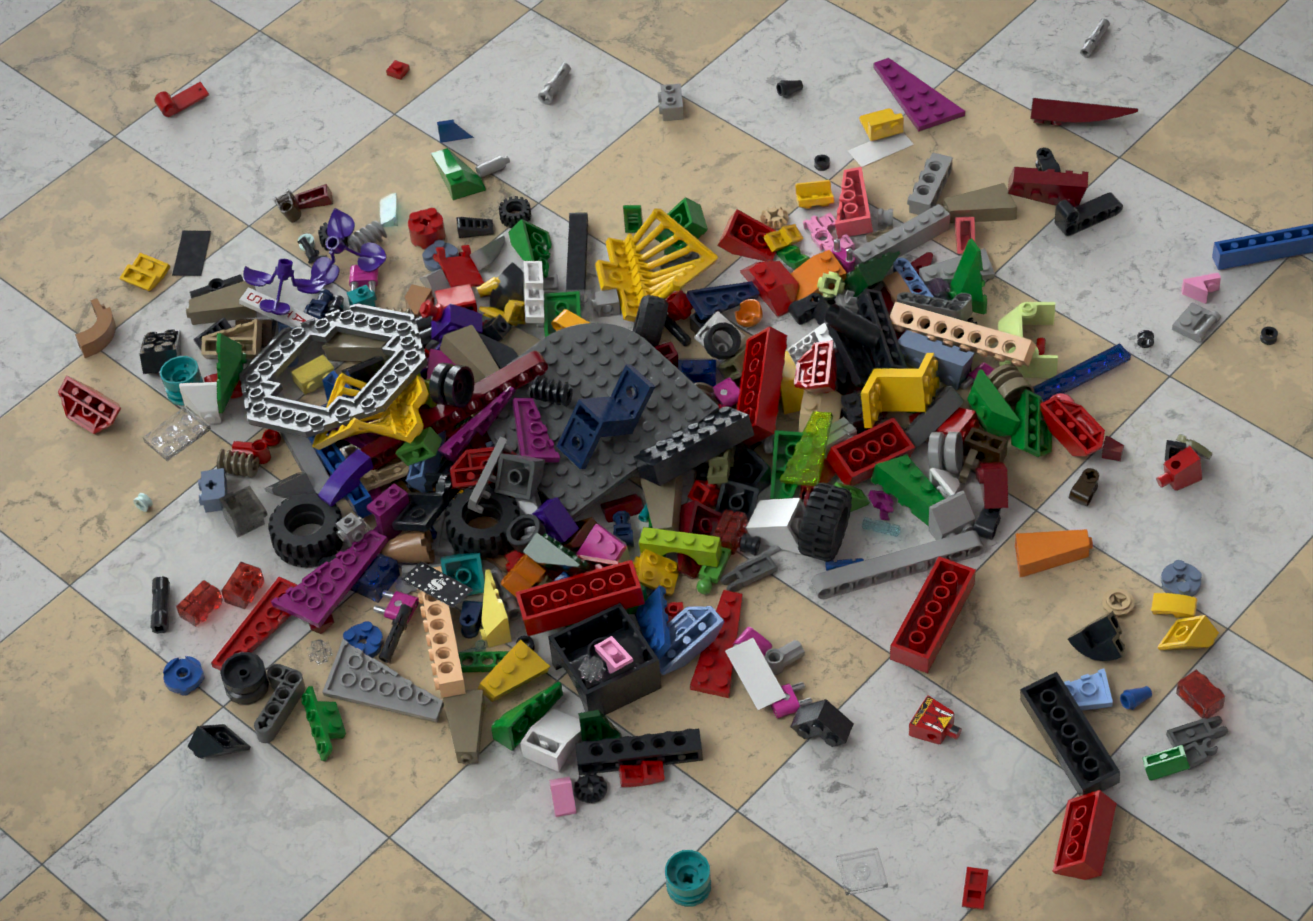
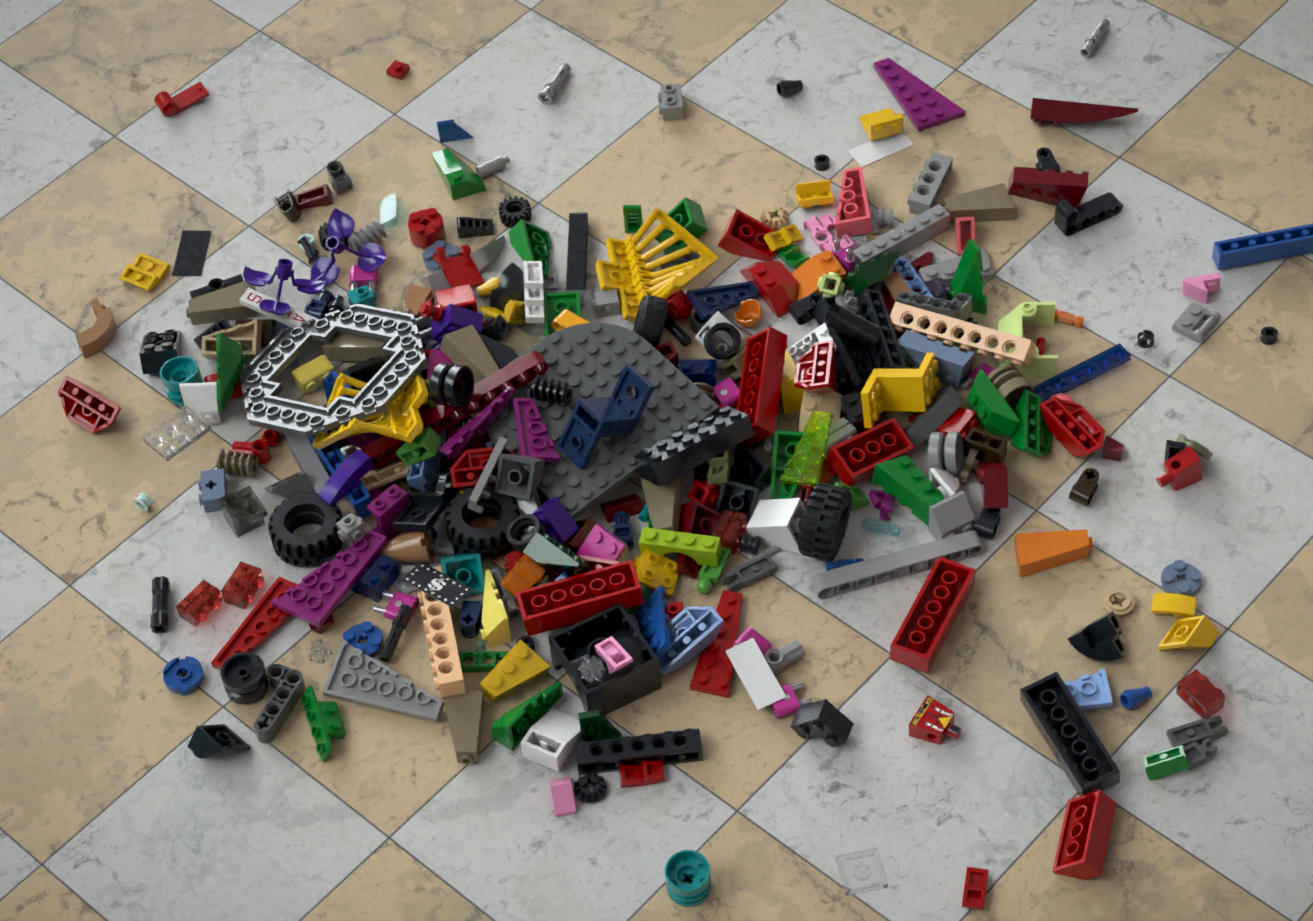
none -> dark grey piece [327,161,353,194]
none -> orange axle [1054,309,1084,328]

